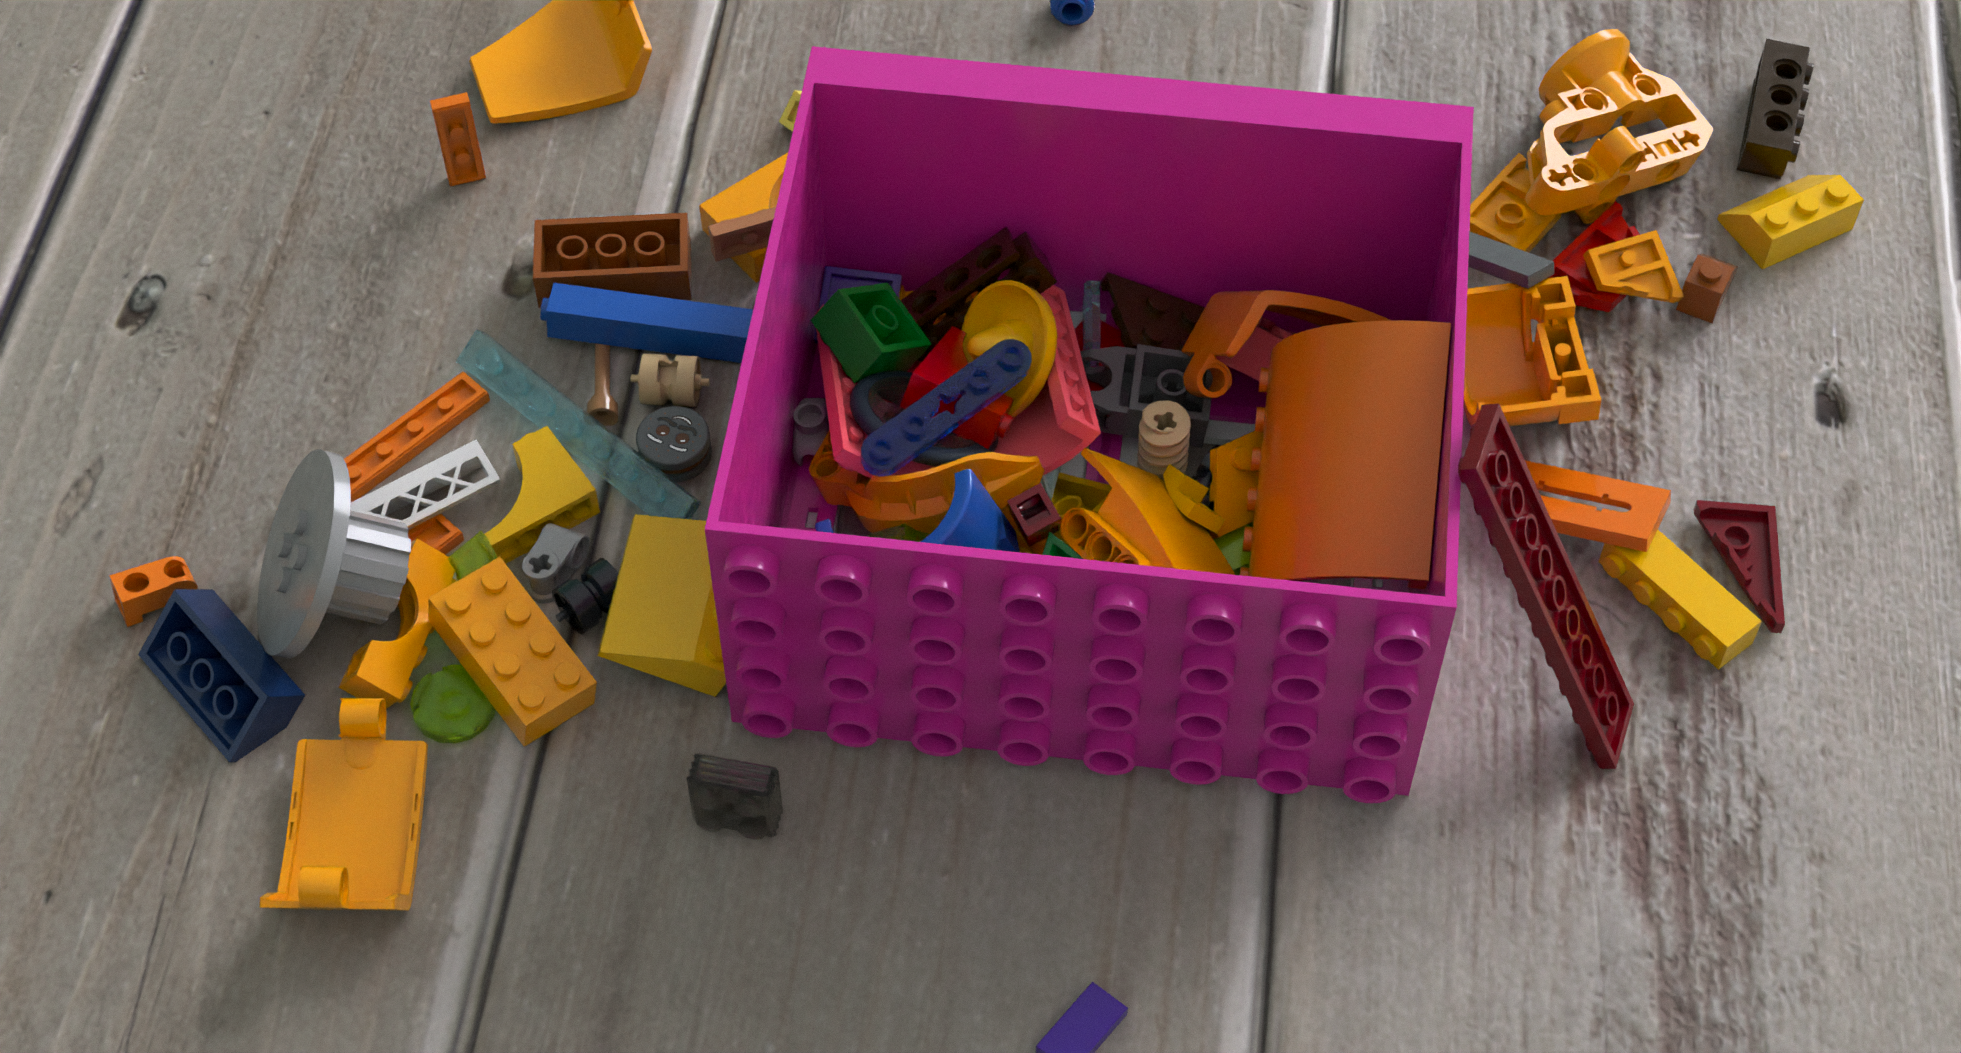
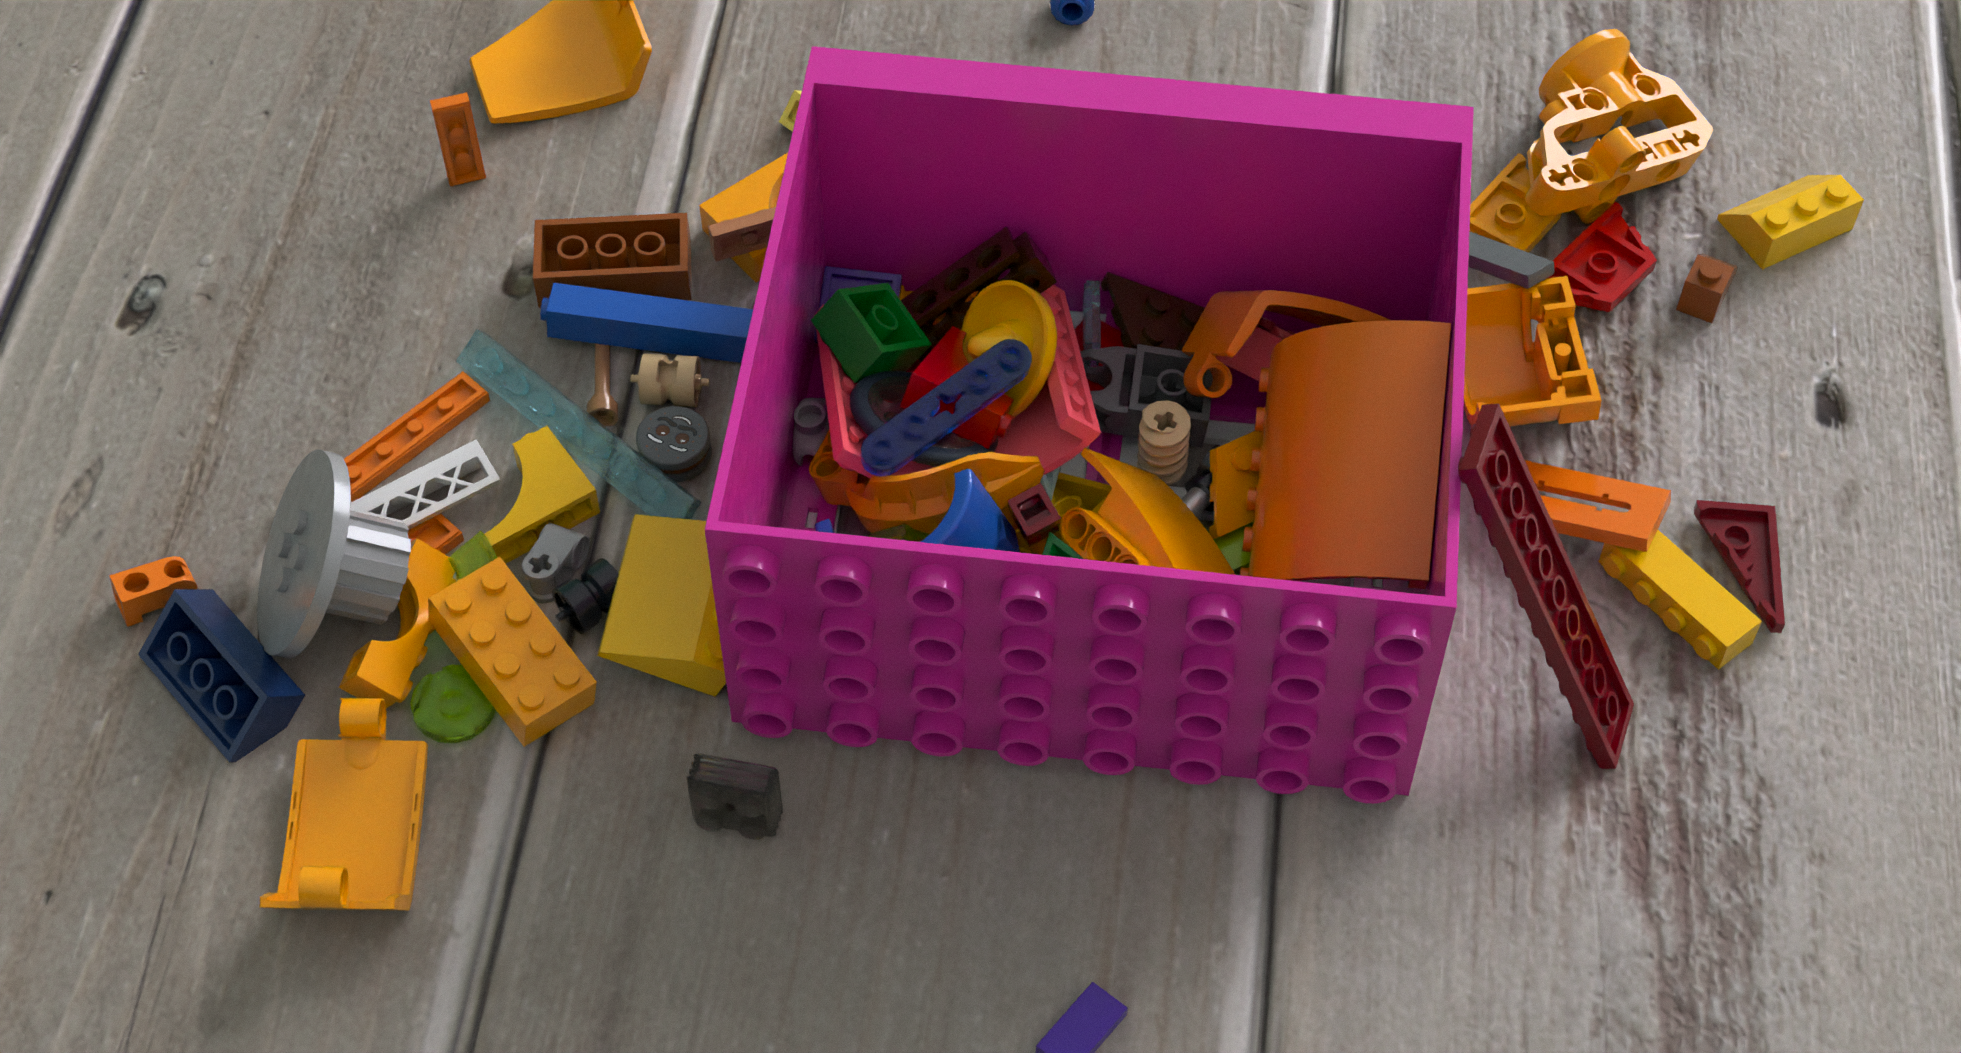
yellow slope [1163,464,1225,534] -> none
light orange wing [1583,230,1684,303] -> none
dark brown brick [1736,38,1814,179] -> none

